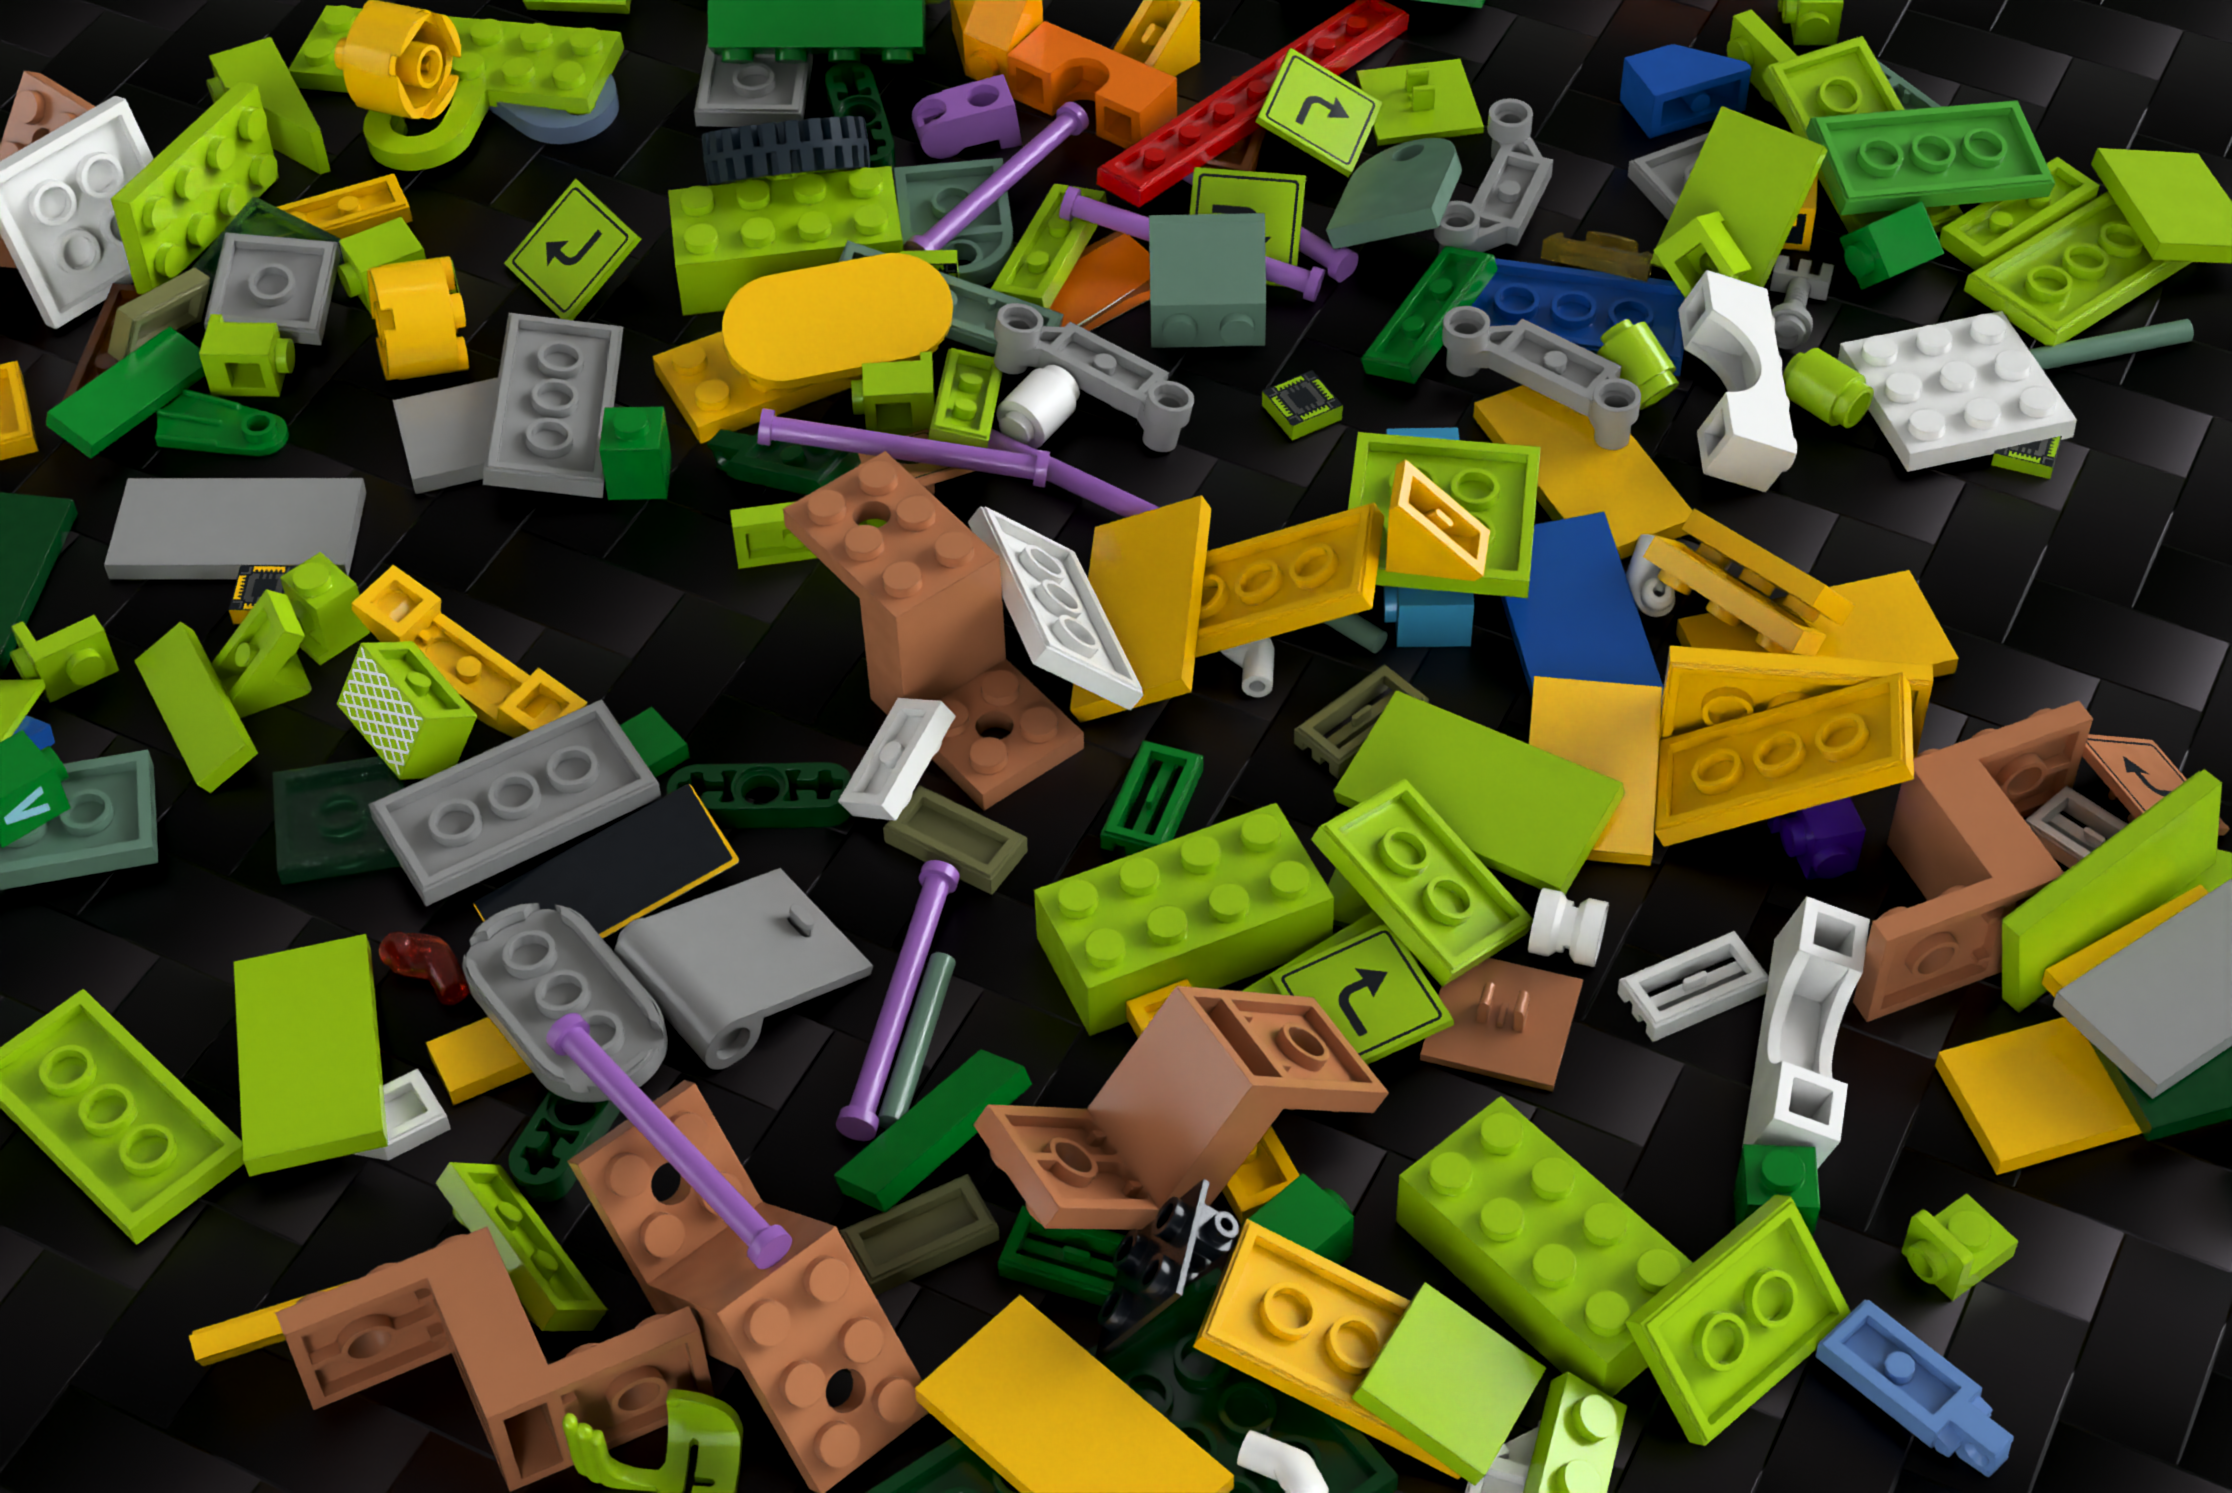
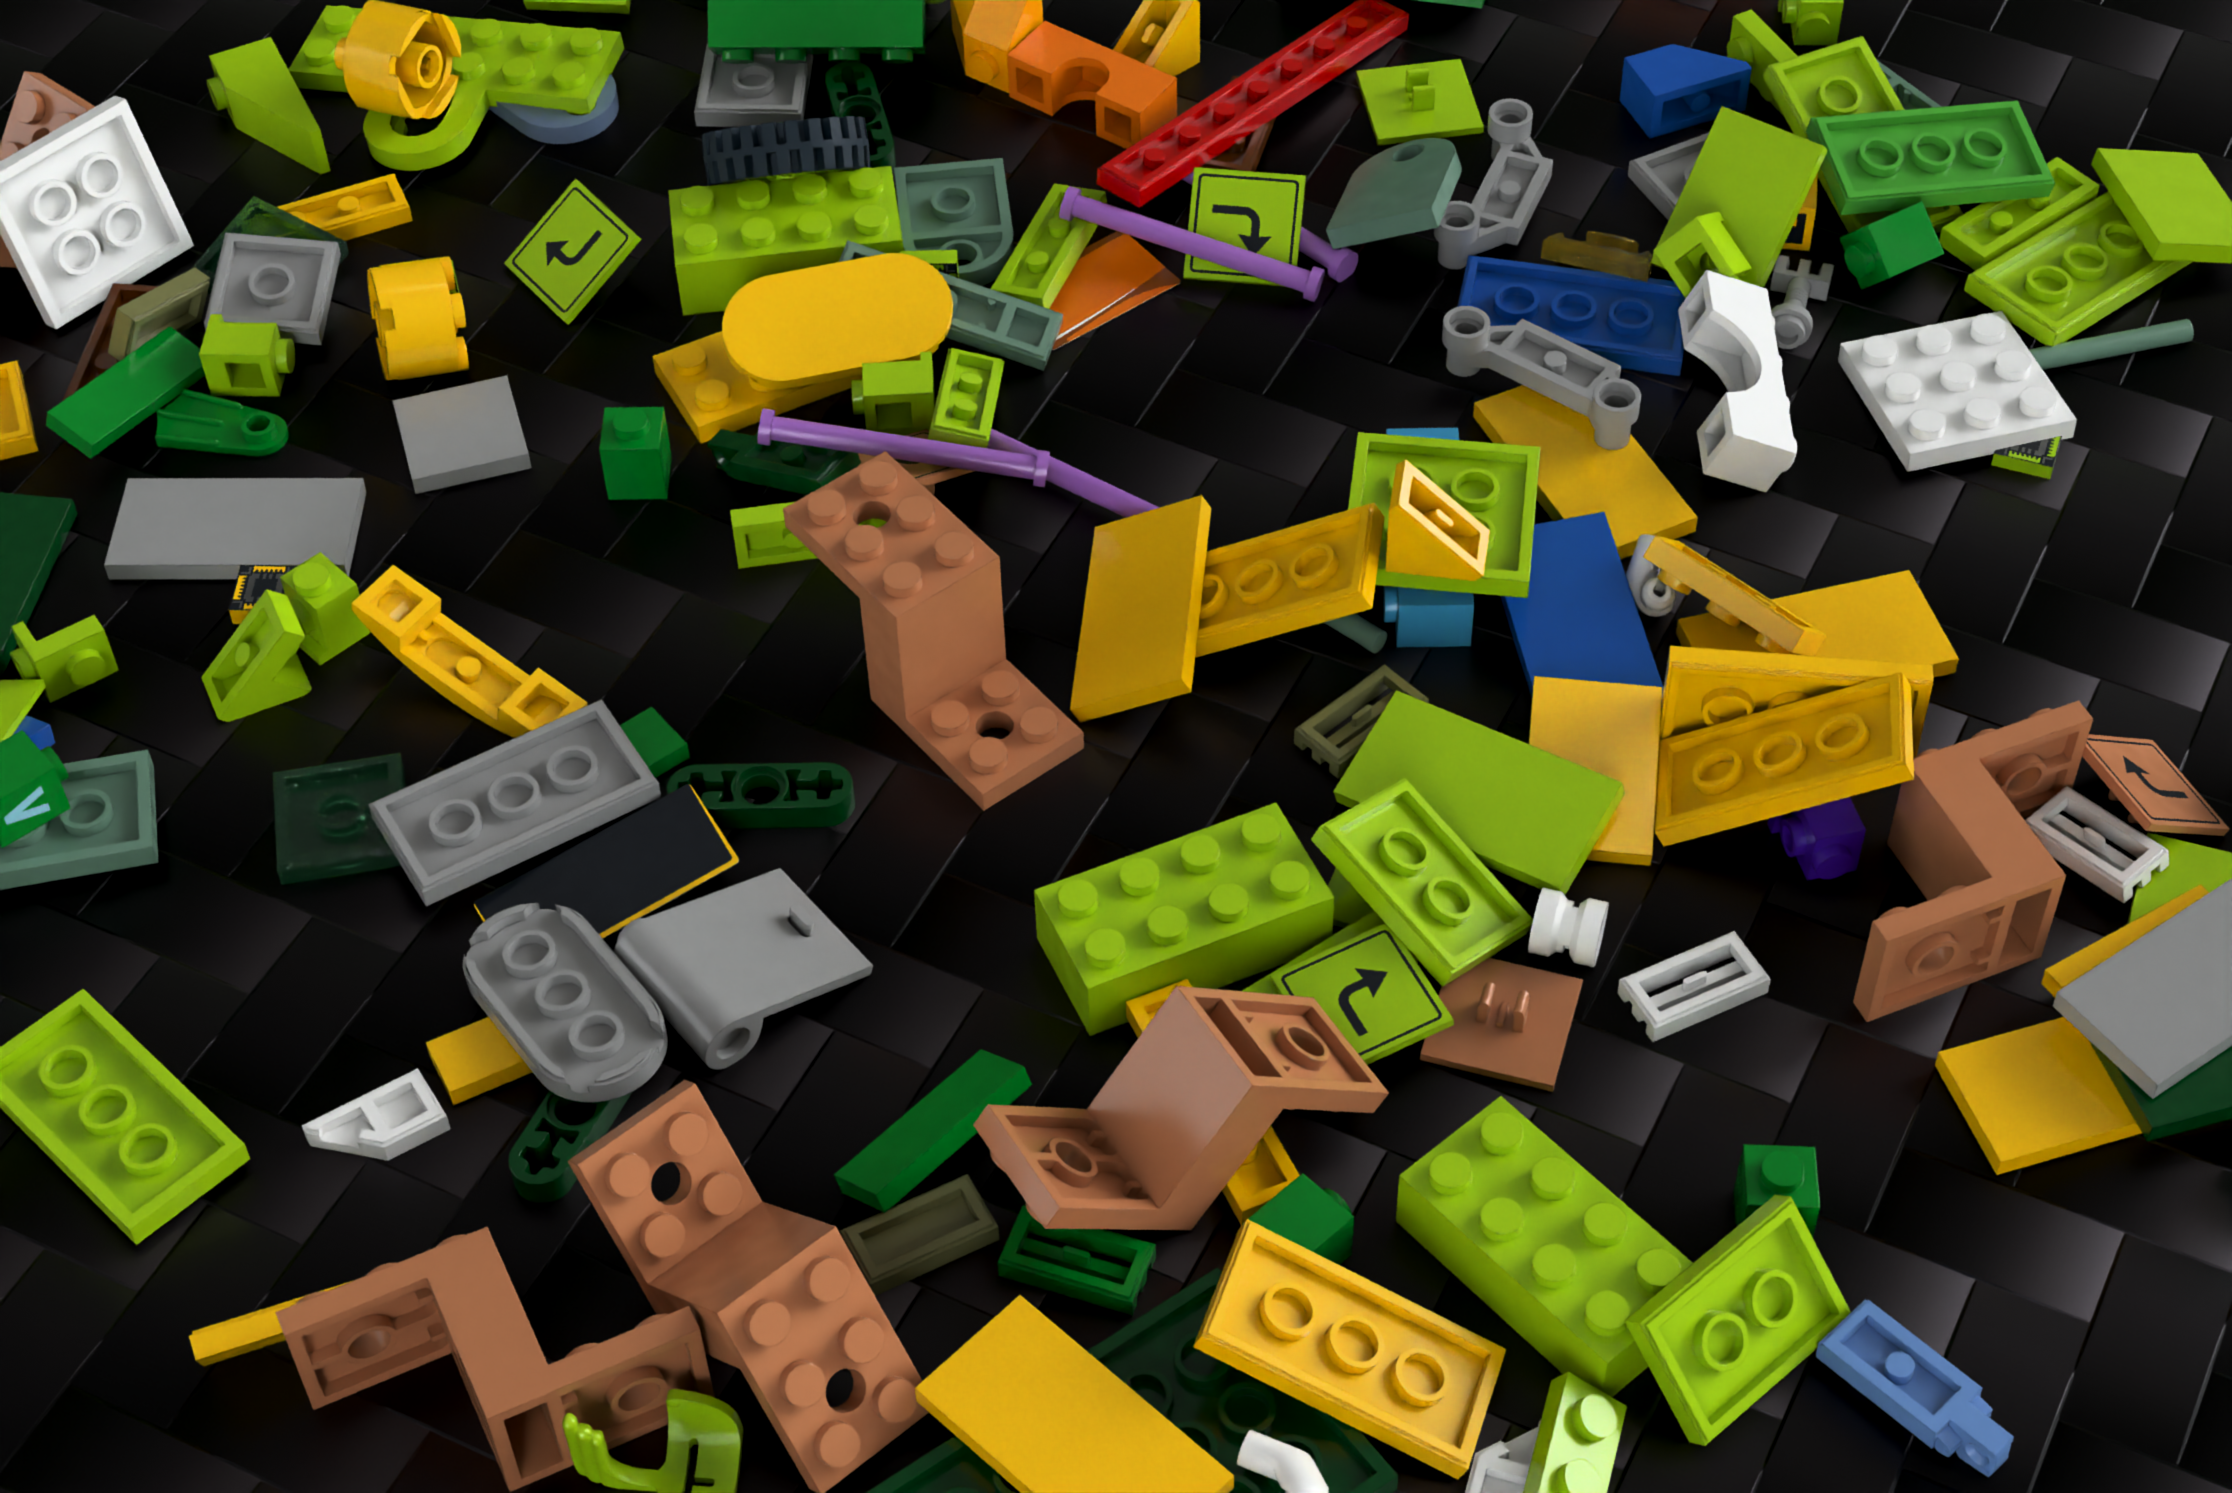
lime plate [111,81,279,295] -> none
lime tile [134,621,258,793] -> none
lime tile [234,934,388,1177] -> none
lime brick [337,217,426,314] -> none
lime panel [337,641,477,780] -> none
clear red arm [379,931,470,1005] -> none
lime plate [435,1162,607,1332] -> none
light grey tile [483,313,623,498] -> none
medium lavender bar [546,1013,792,1269] -> none
medium lavender bar [836,860,960,1141] -> none
white plate [838,698,956,821] -> none
sand green bar [878,952,956,1130] -> none
olive tile [883,785,1028,895] -> none
medium lavender bar [903,102,1089,251] -> none
medium lavender leg [912,74,1022,159] -> none
white tile [968,506,1144,711] -> none
light grey plate [994,303,1194,452] -> none
white brick [996,365,1080,449] -> none
black hinge [1095,1179,1239,1360] -> none
green tile [1100,740,1203,856] -> none
sand green slope [1149,213,1266,348] -> none
white arm [1221,637,1275,698] -> none
lime piece [1255,48,1383,178] -> none
tile [1262,370,1343,441] -> none
lime tile [1351,1282,1546,1486] -> none
green tile [1361,246,1498,384] -> none
lime brick [1597,319,1679,410] -> none
yellow plate [1681,508,1856,627] -> none
white arch [1742,896,1870,1169] -> none
lime brick [1783,348,1874,428] -> none
lime bracket [1901,1193,2018,1301] -> none
lime tile [2002,769,2222,1013] -> none

